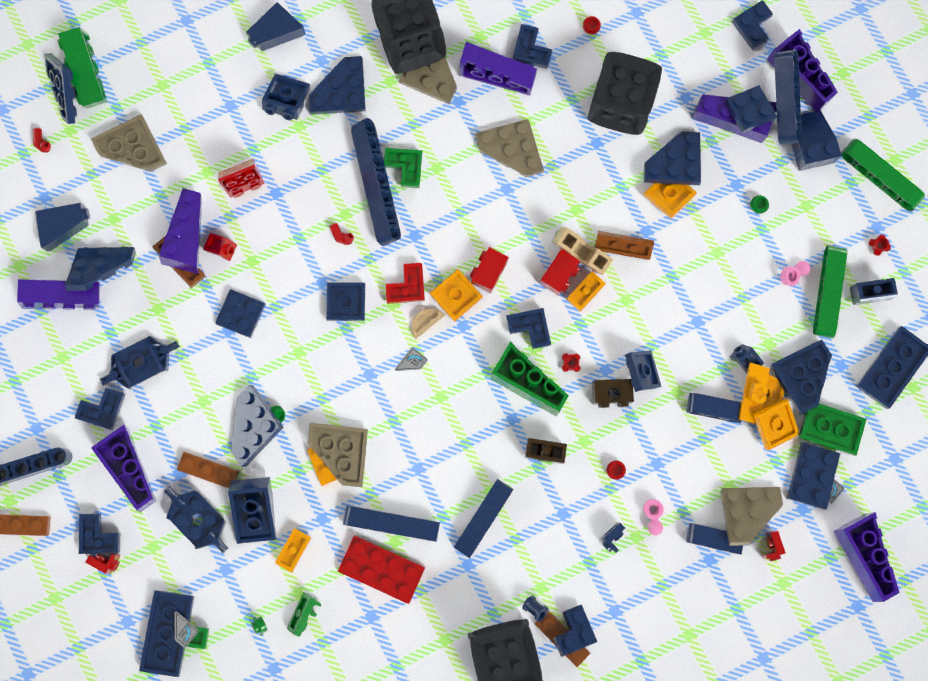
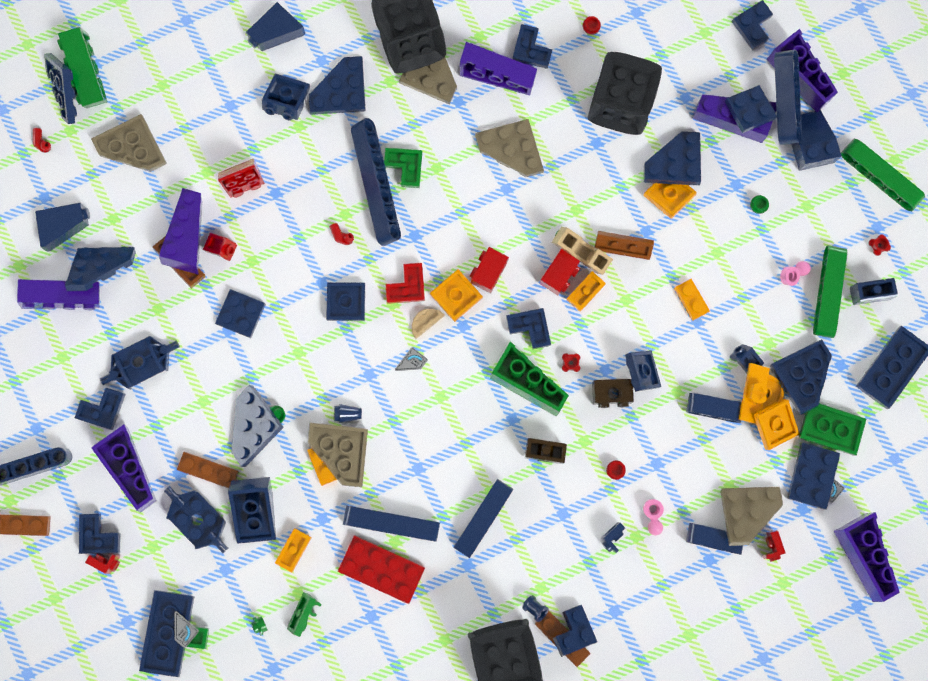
none -> dark blue cone [334,404,362,423]
none -> light orange plate [674,278,710,321]

